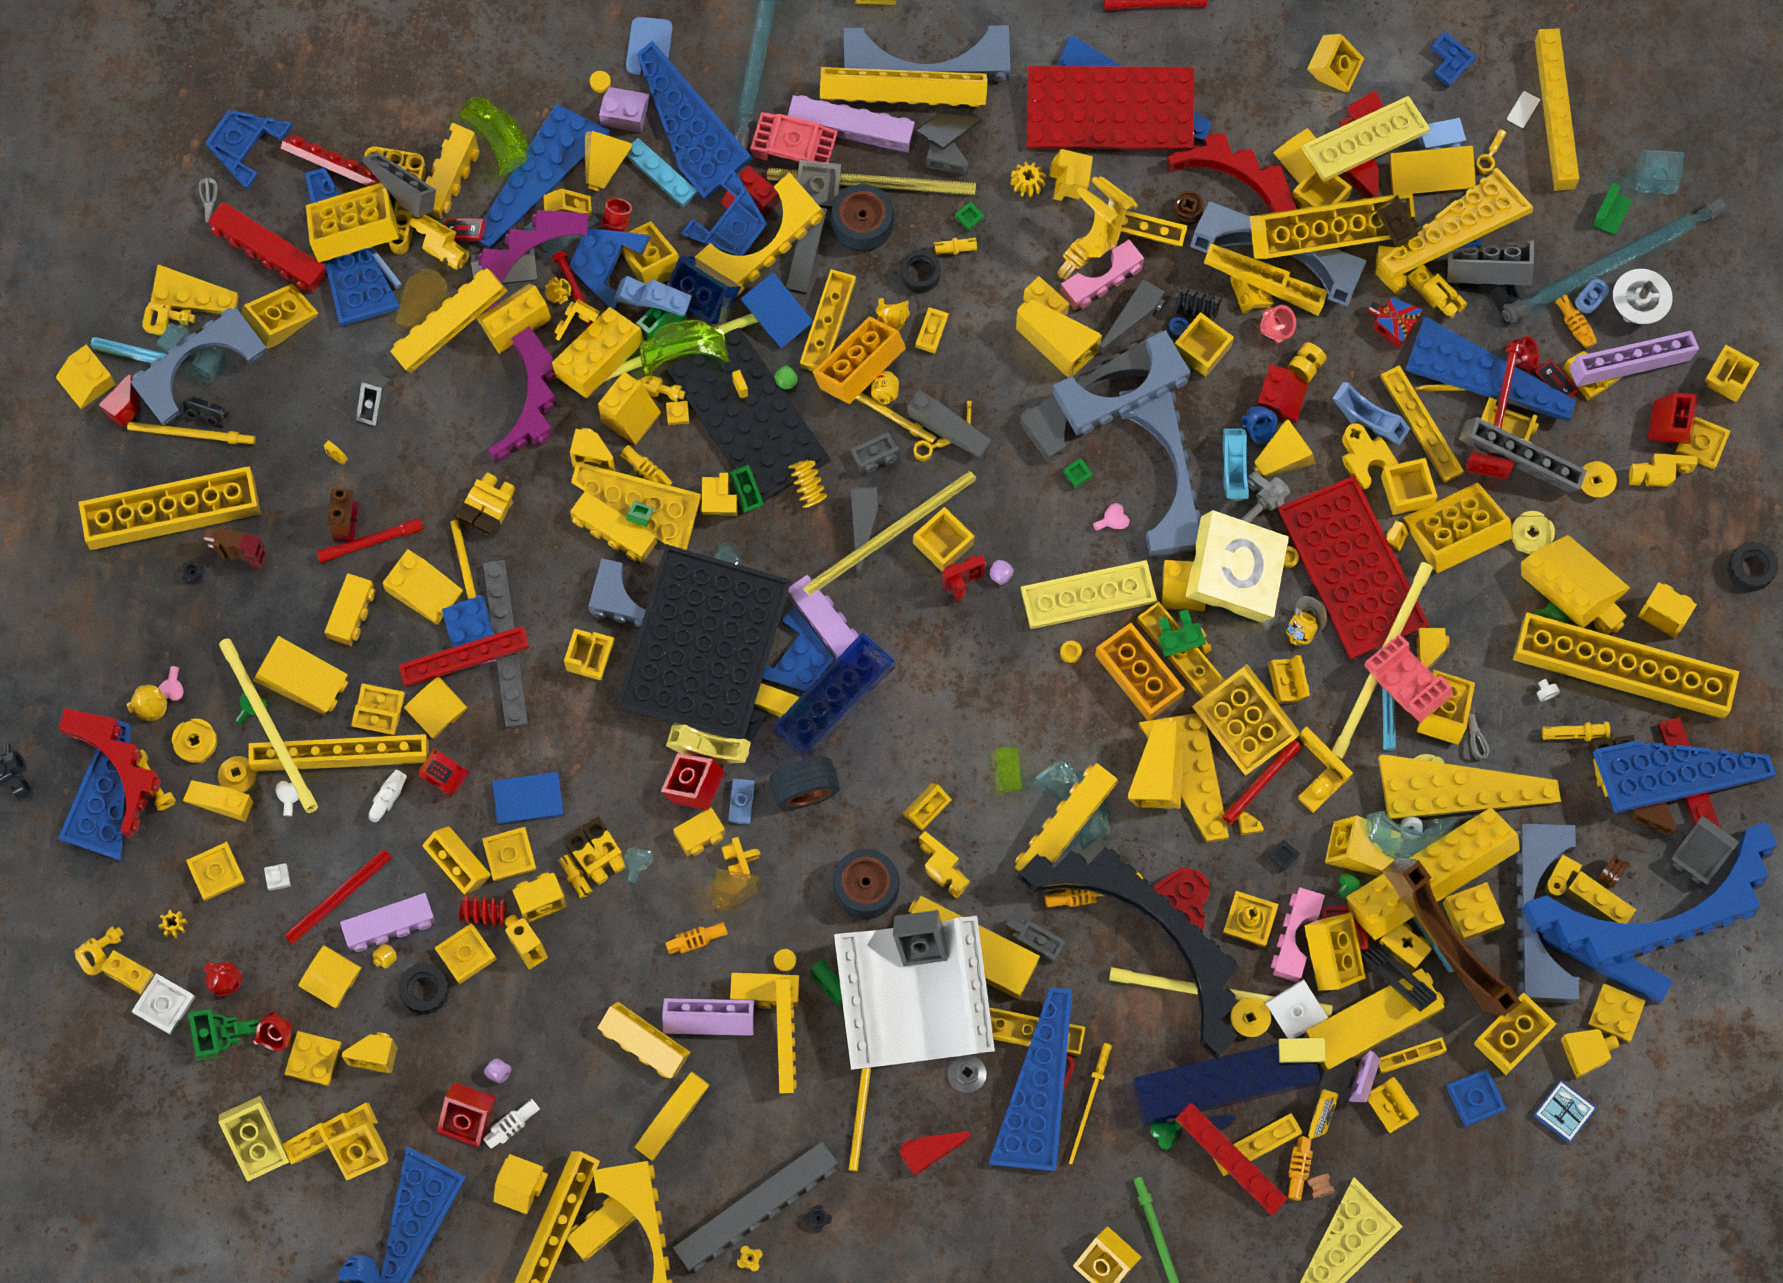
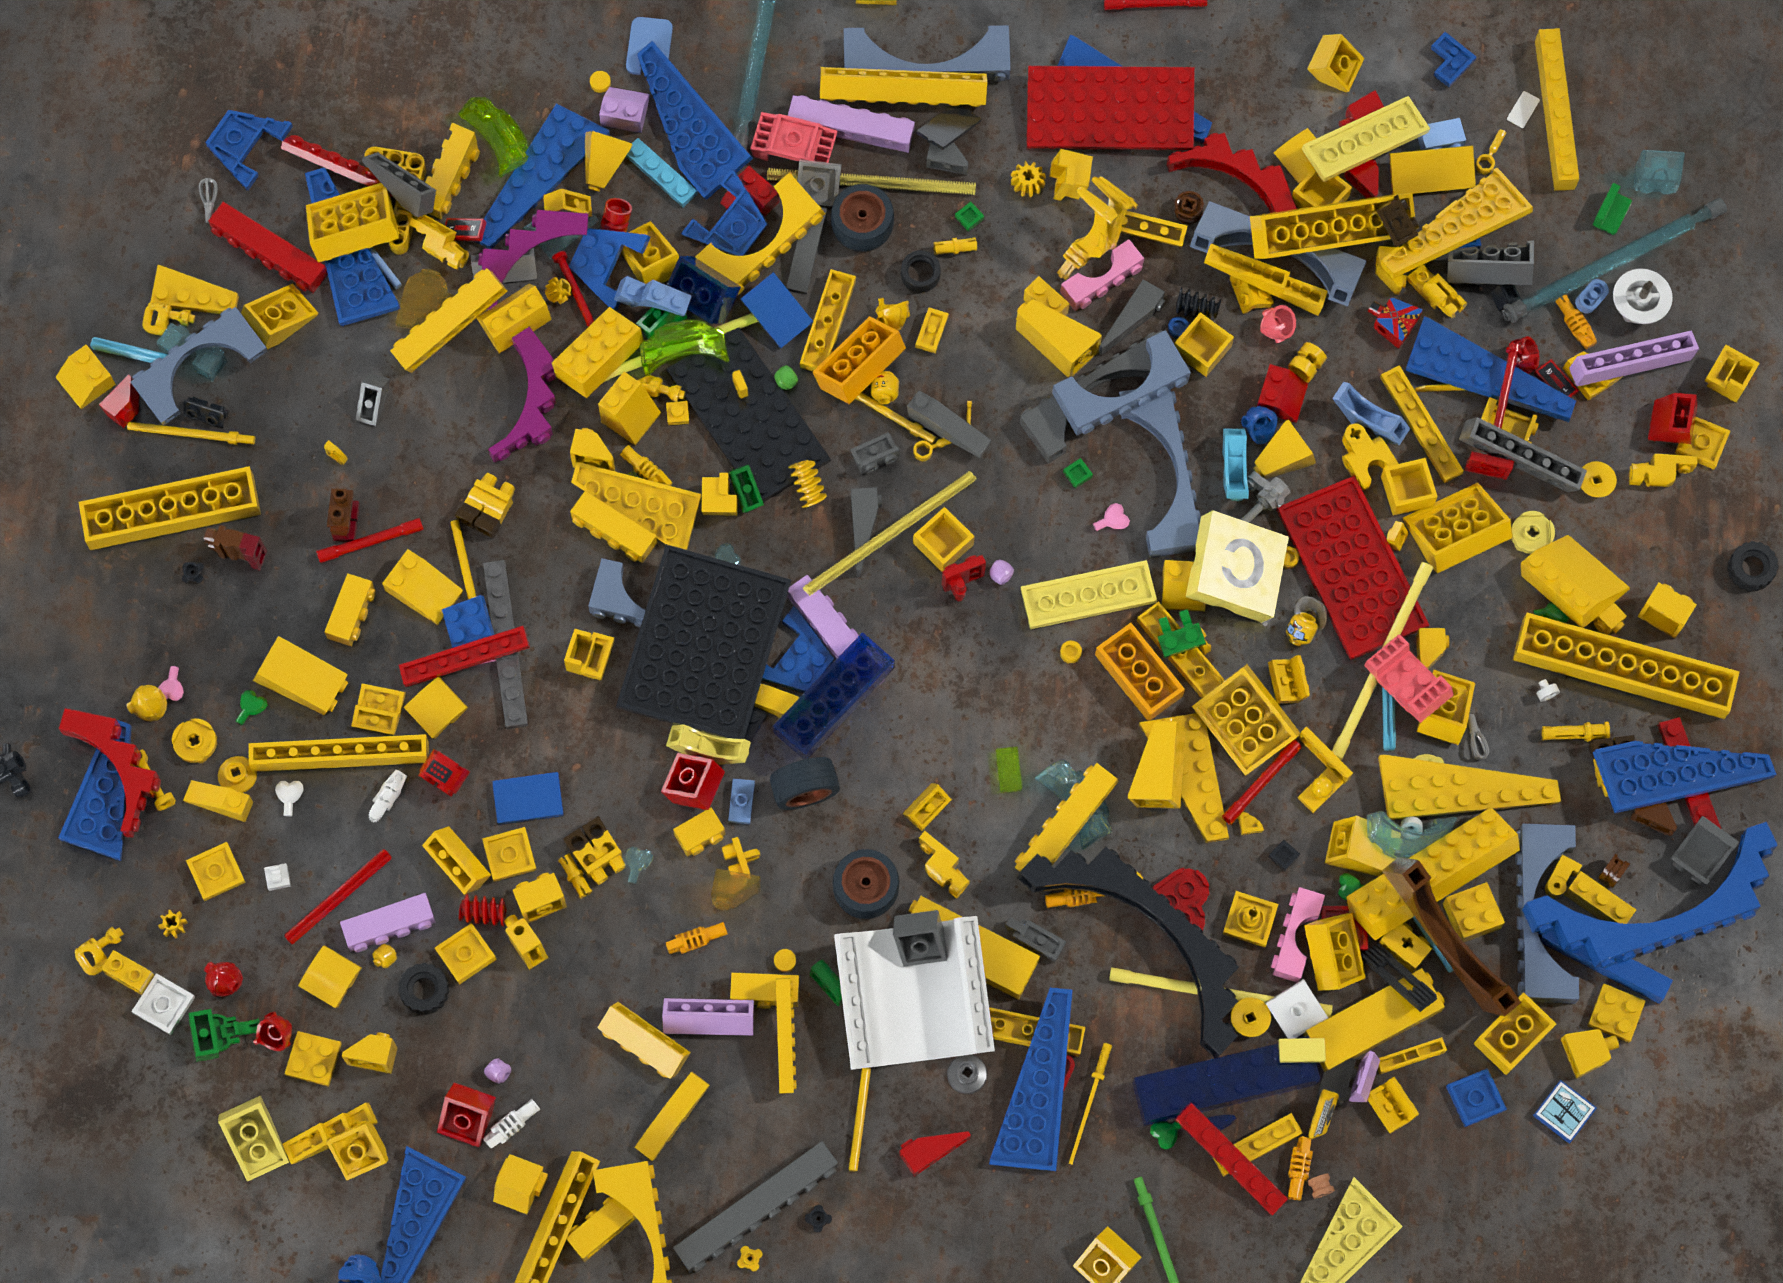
light yellow piece [219,639,318,813] -> none
yellow bracket [554,299,600,341] -> none
green plate [626,501,654,527] -> none

